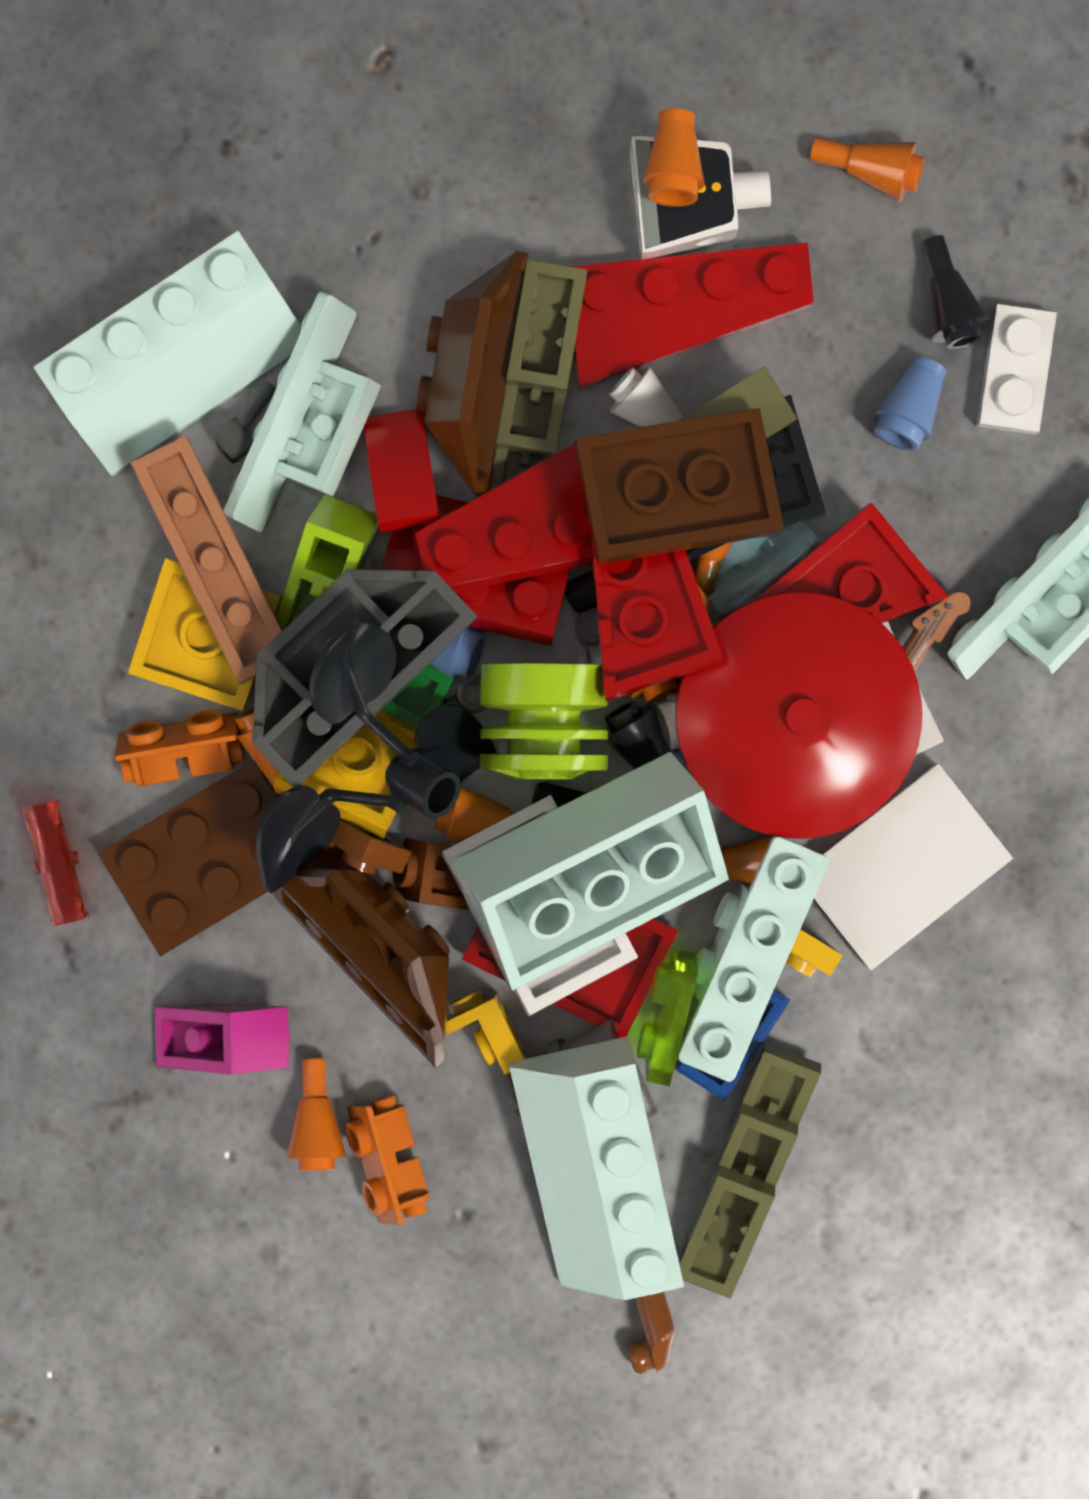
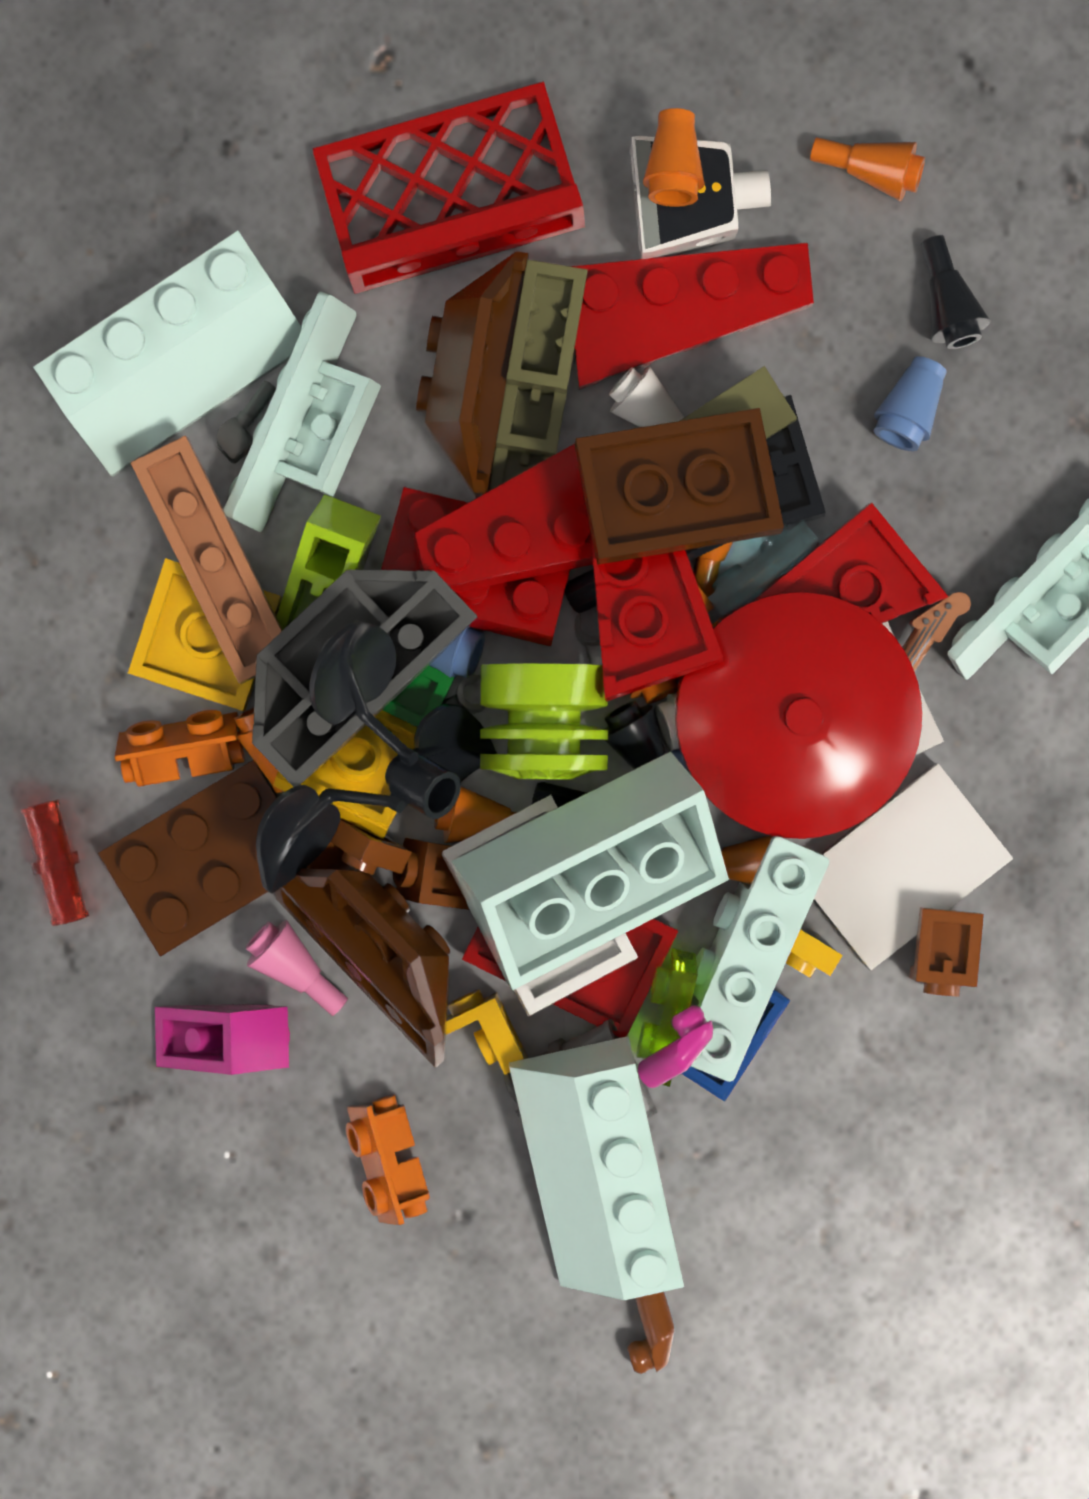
orange cone [286,1058,347,1171] -> none
red slope [364,409,440,532] -> none
olive slope [679,1042,821,1299] -> none
white plate [976,304,1057,435] -> none
none -> bright pink cone [246,920,348,1016]
none -> red fence [312,81,585,294]
none -> dark pink arm [638,1005,714,1088]
none -> dark orange bracket [909,907,984,997]

